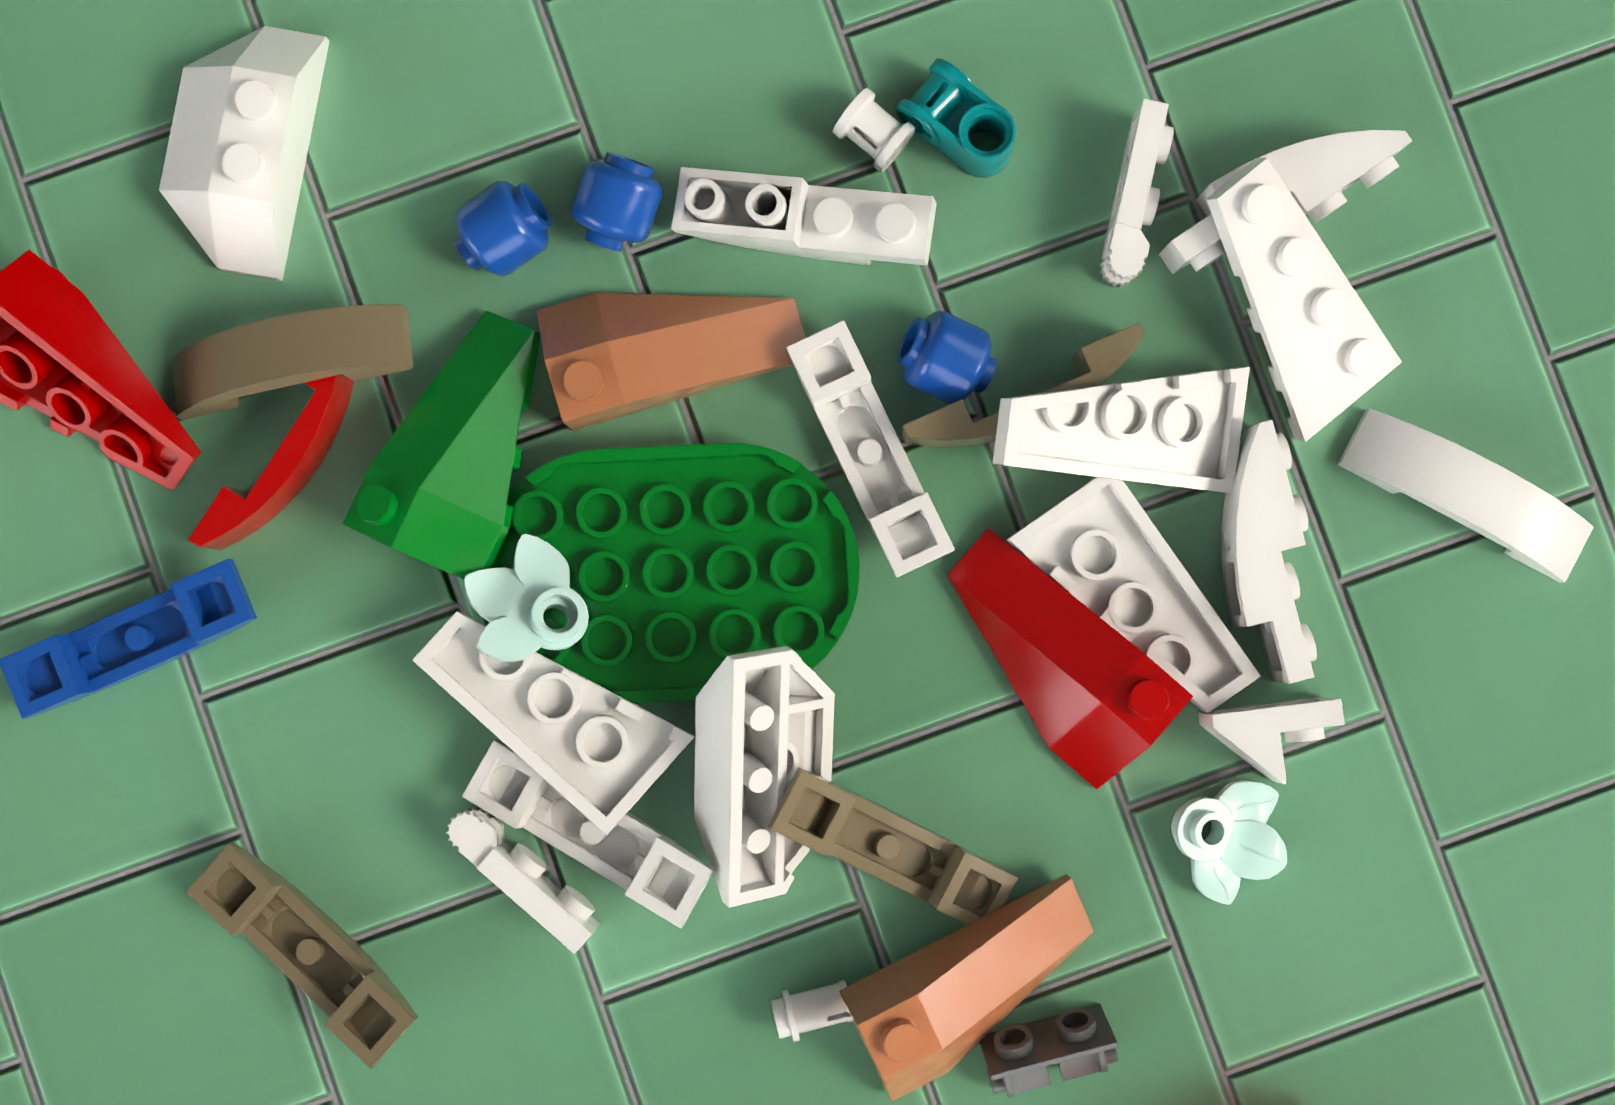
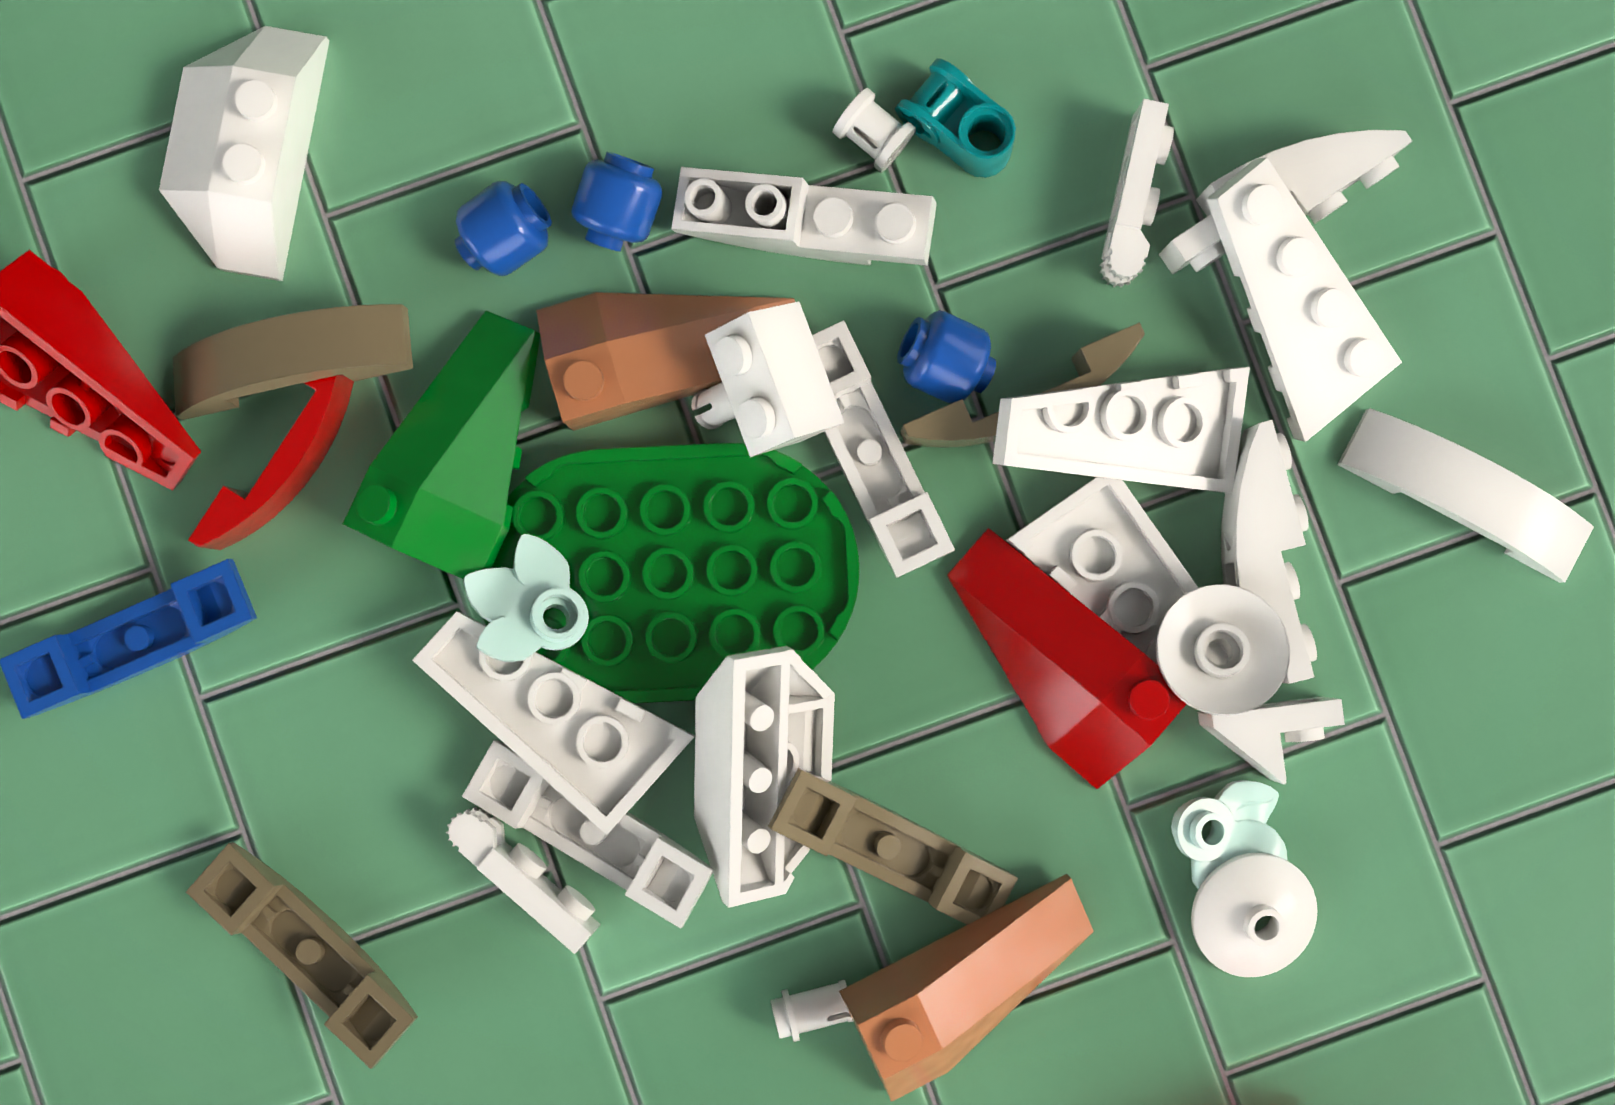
dark grey hinge [979,1004,1118,1098] -> none
none -> white brick [691,302,844,457]
none -> white dish [1156,585,1290,716]
none -> white dish [1191,853,1317,977]

